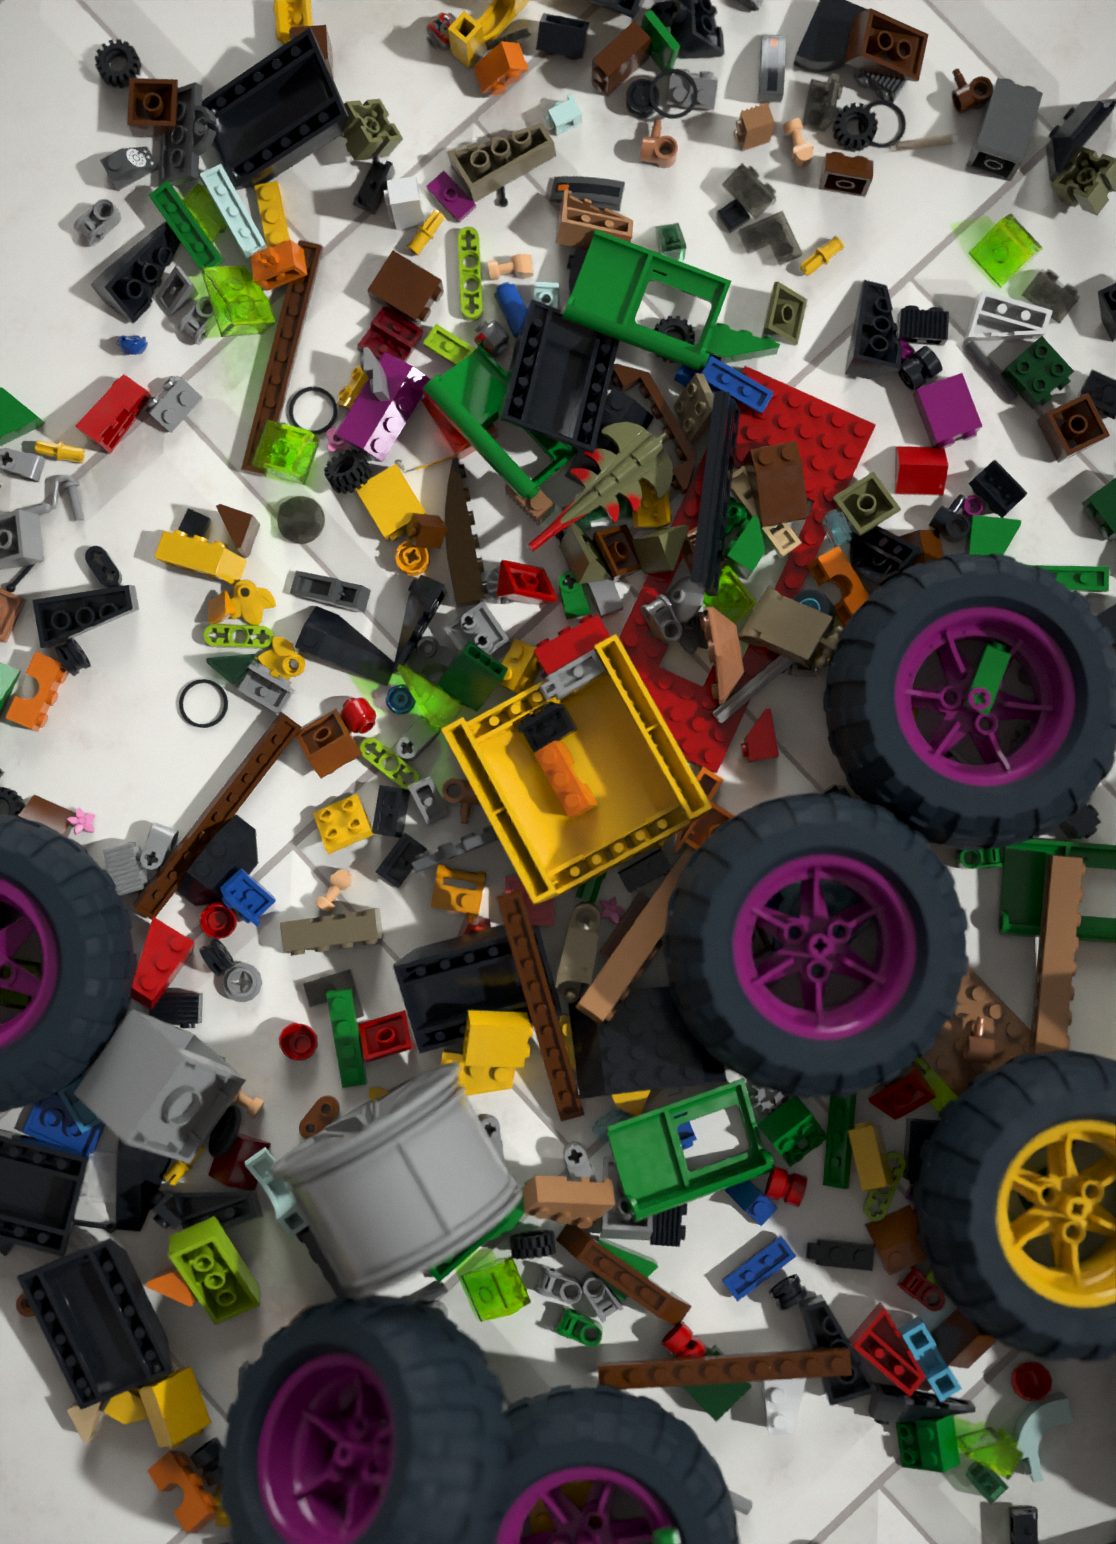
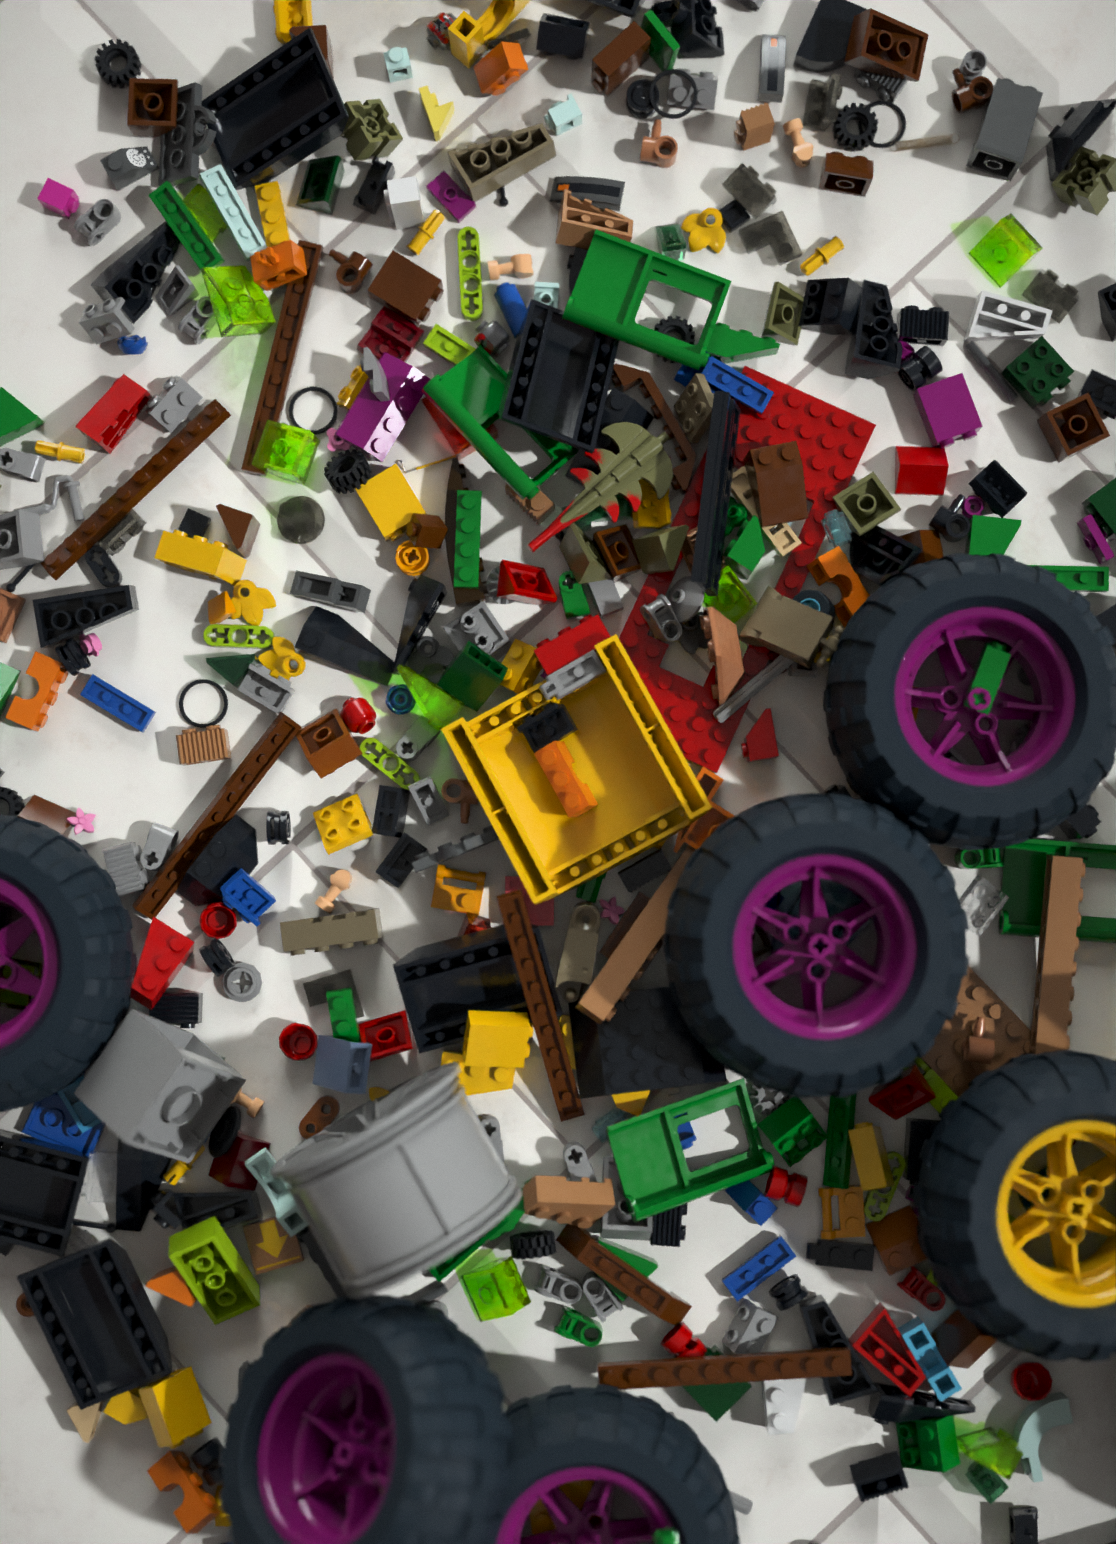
none -> dark pink brick [37,178,79,219]
none -> reddish brown plate [40,399,231,580]
none -> light grey bracket [79,297,135,344]
none -> bright pink plate [79,633,102,657]
none -> blue plate [80,674,156,733]
none -> clear smoke bracket [98,509,146,556]
none -> medium nougat brick [176,725,231,766]
none -> nougat tile [243,1216,304,1275]
none -> black wheel [266,811,291,845]
none -> dark green slope [296,155,345,215]
none -> sand blue panel [312,1035,372,1094]
none -> reddish brown piece [329,249,373,294]
none -> light aqua brick [383,47,413,83]
none -> light yellow slope [419,85,455,141]
none -> green plate [454,490,482,589]
none -> yellow plate [681,208,726,253]
none -> light grey bracket [722,1299,779,1354]
none -> black slope [798,278,863,335]
none -> light orange plate [818,1185,866,1239]
none -> black brick [849,1451,909,1502]
none -> light grey wheel [959,50,987,83]
none -> clear bracket [959,875,1009,936]
none -> magenta plate [1077,514,1114,565]

